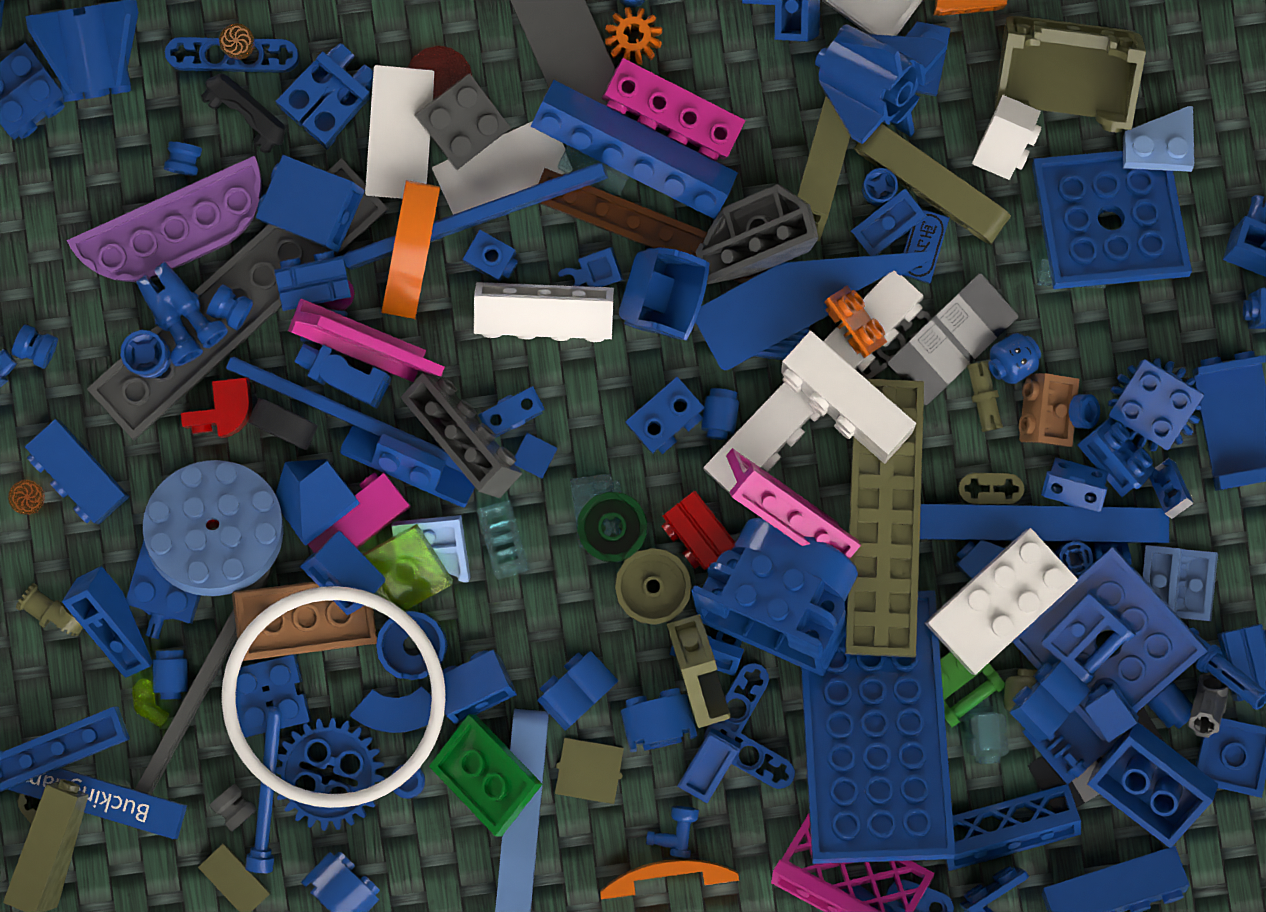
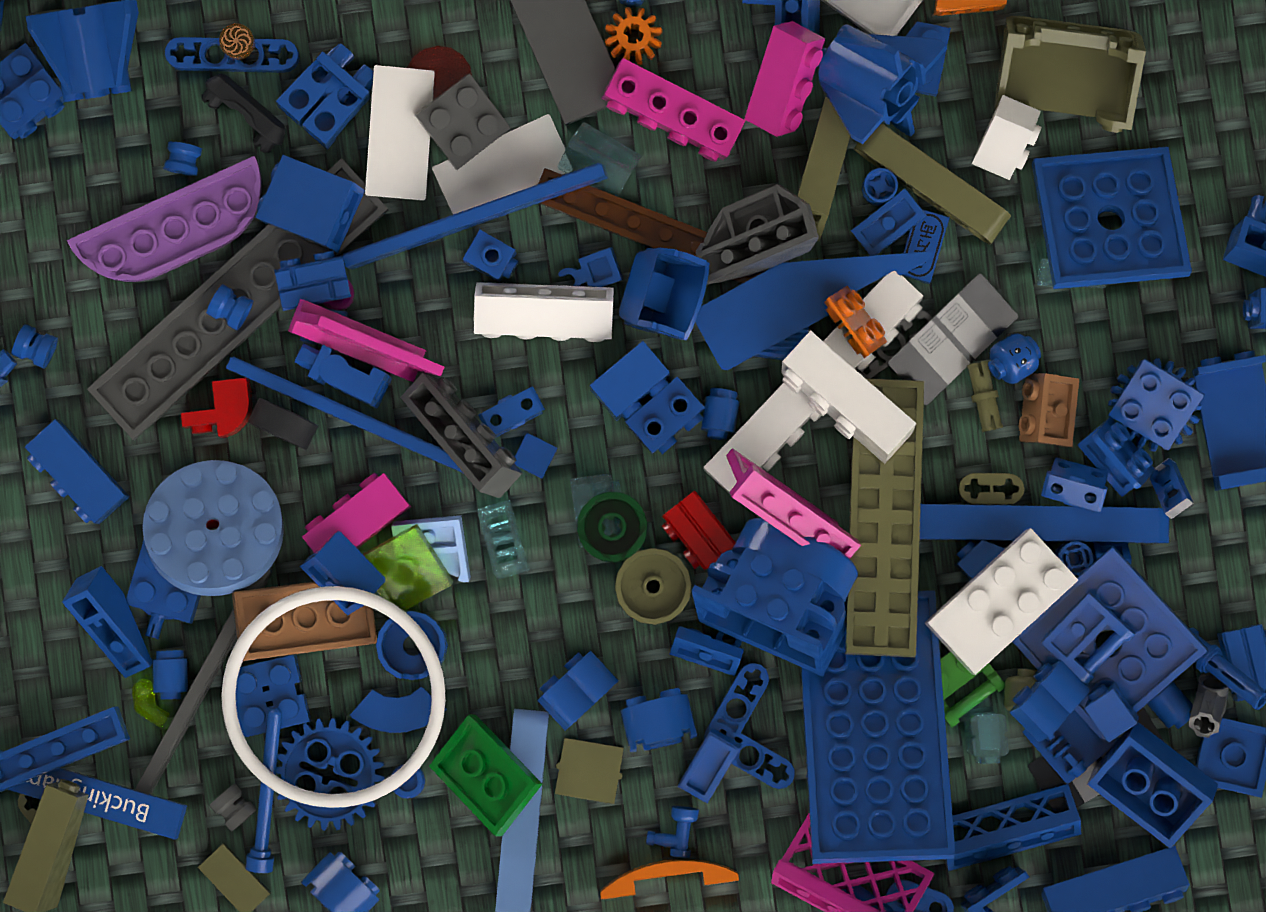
clear orange tile [8,480,45,515] -> none
olive connector [16,583,83,637] -> none
blue wheel [120,330,171,378] -> none
blue piece [136,261,228,367] -> none
blue slope [275,459,360,546] -> none
blue bracket [340,426,475,508] -> none
orange slope [381,180,440,319] -> none
blue brick [442,650,517,725] -> none
blue brick [530,80,738,219] -> none
olive panel [667,614,731,728] -> none
blue tile [1069,394,1100,429] -> none
light blue wing [1123,106,1194,172] -> none
medium blue slope [1143,545,1218,621] -> none
none -> blue brick [590,341,670,421]
none -> dark pink brick [744,21,825,137]

